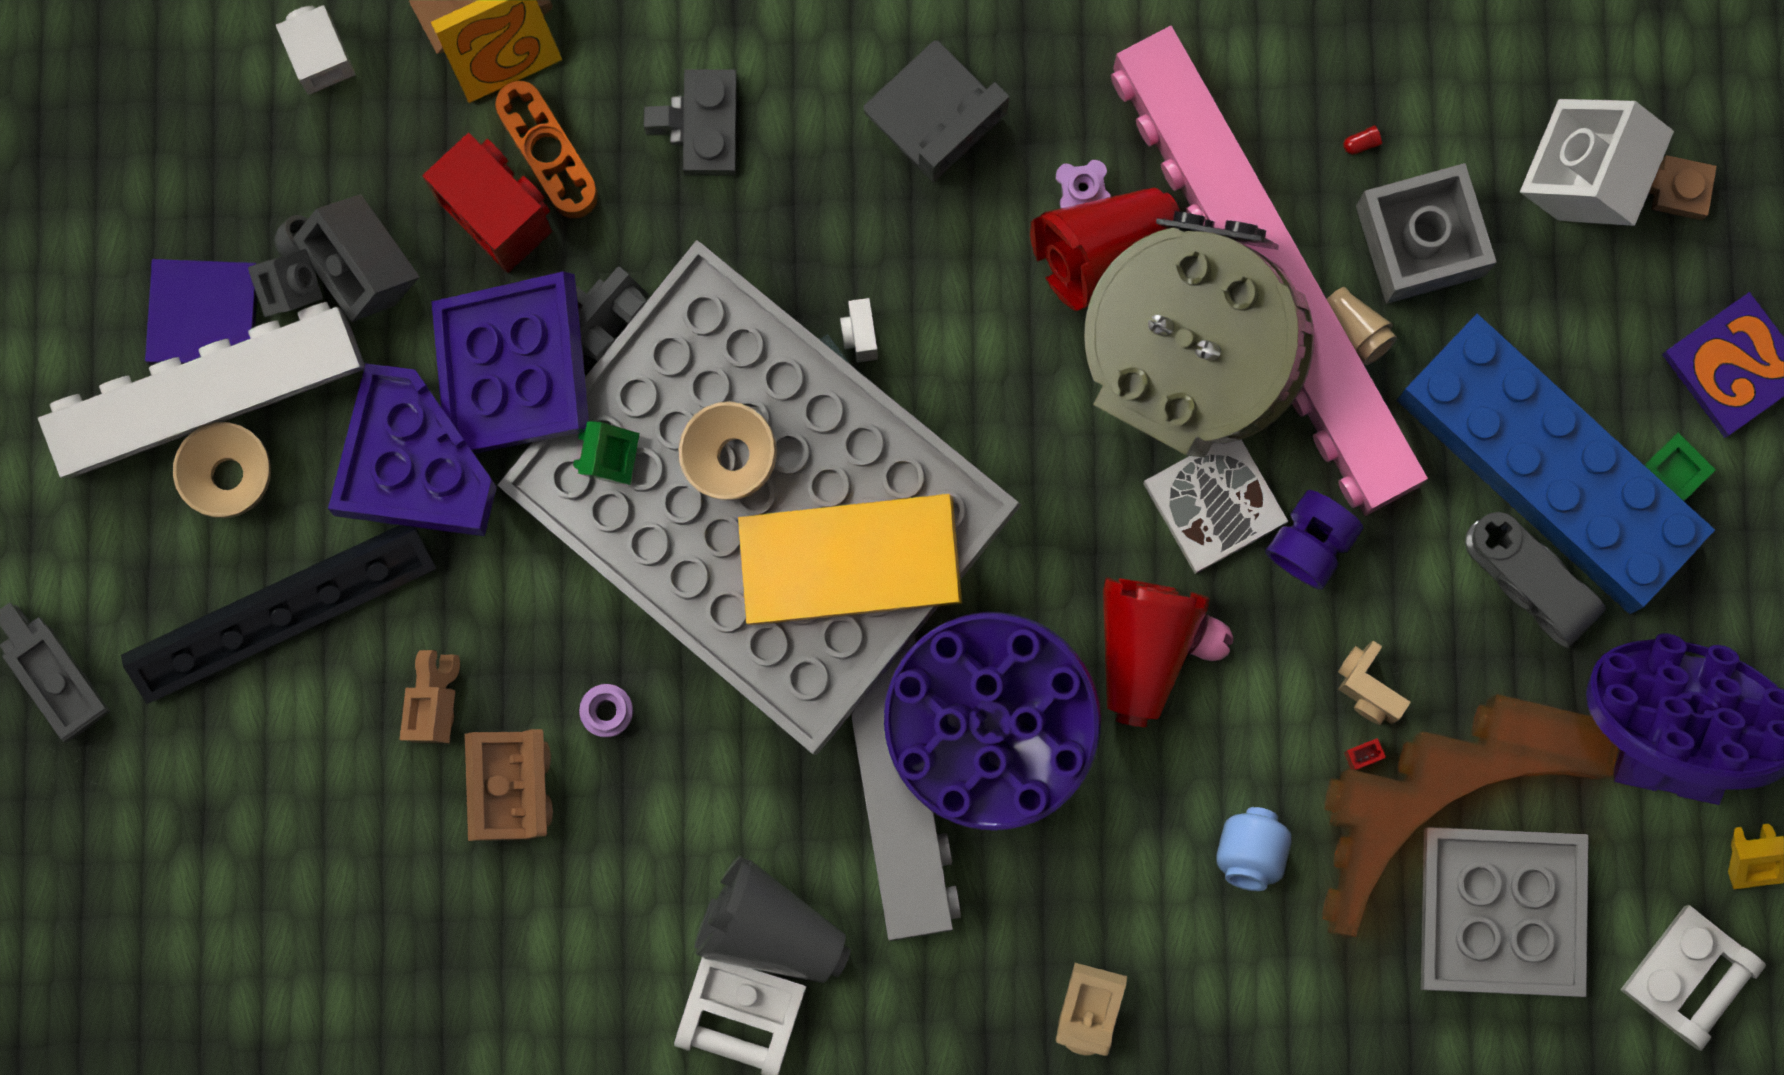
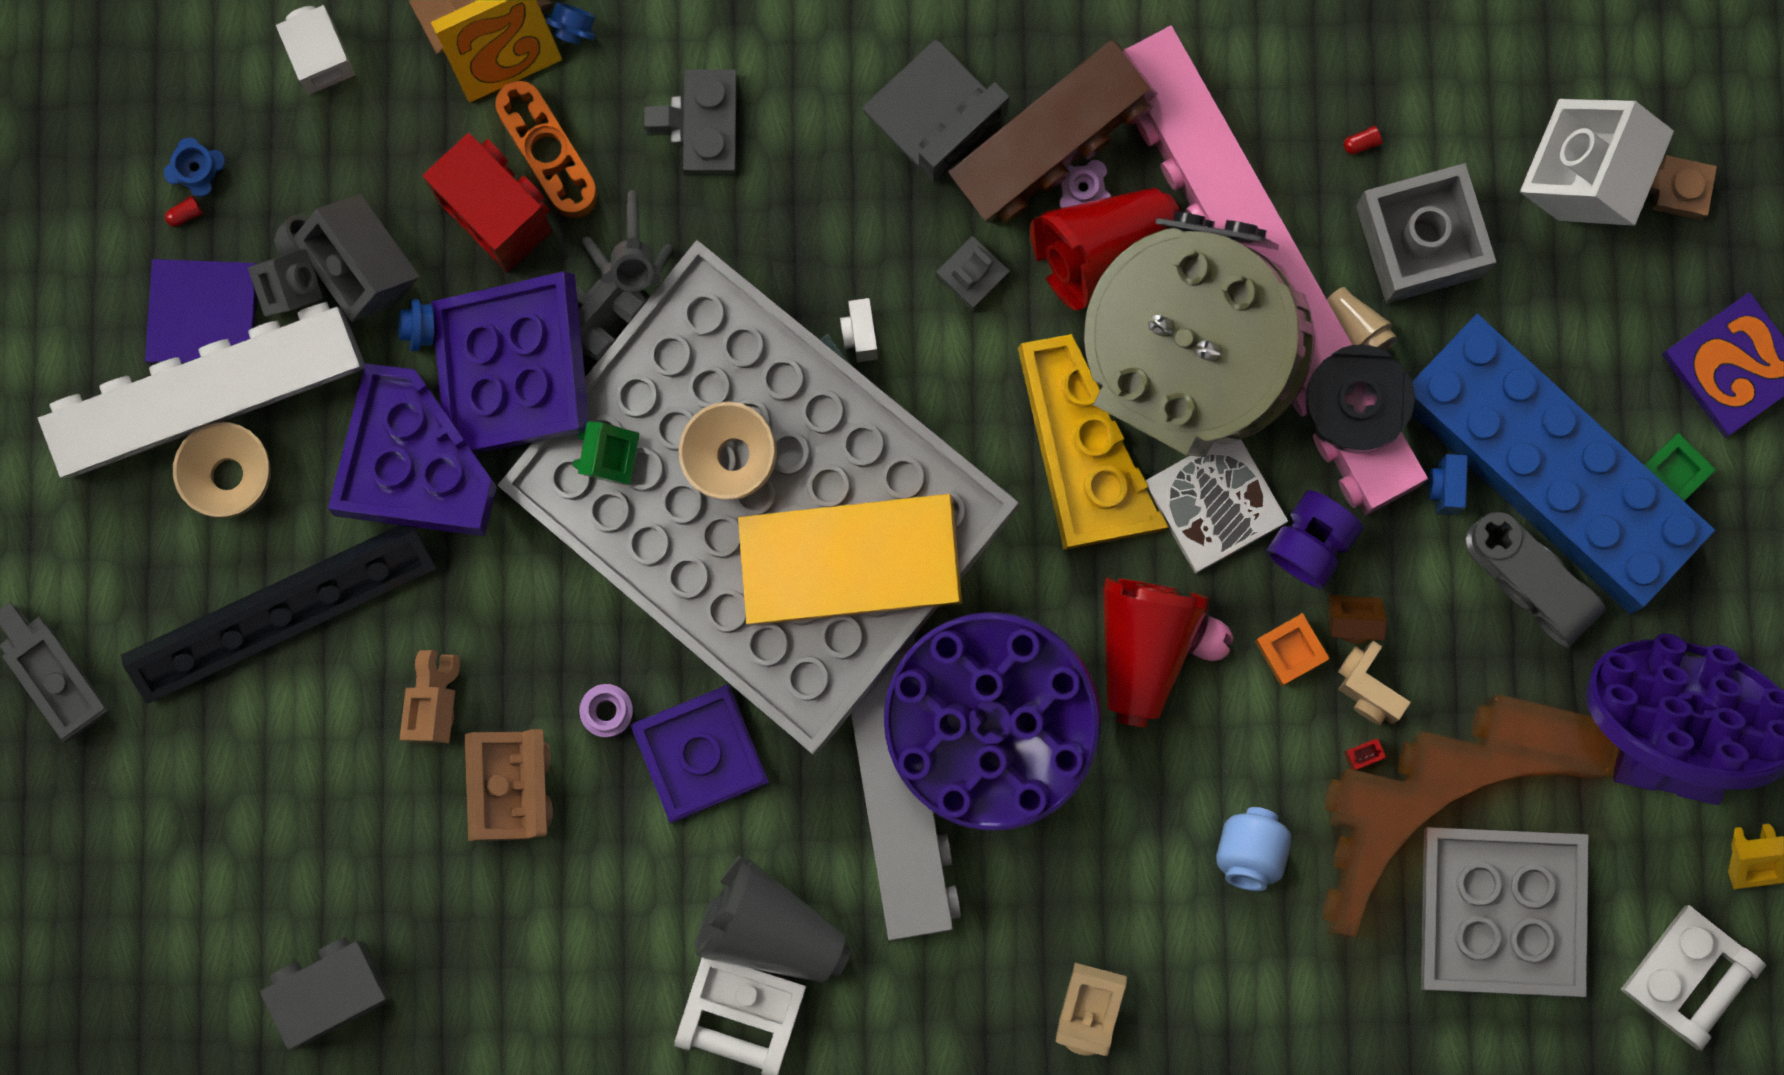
none -> blue plate [164,137,226,197]
none -> red piece [164,195,204,227]
none -> dark grey brick [259,937,394,1050]
none -> blue plate [398,299,434,351]
none -> blue plate [544,2,596,44]
none -> dark grey plant [582,190,673,292]
none -> dark purple tile [630,684,769,824]
none -> dark grey tile [936,236,1010,312]
none -> reddish brown brick [948,39,1158,225]
none -> yellow wing [1018,334,1168,550]
none -> orange plate [1255,613,1330,687]
none -> black plate [1305,345,1415,453]
none -> reddish brown plate [1327,595,1387,644]
none -> blue plate [1428,454,1467,516]

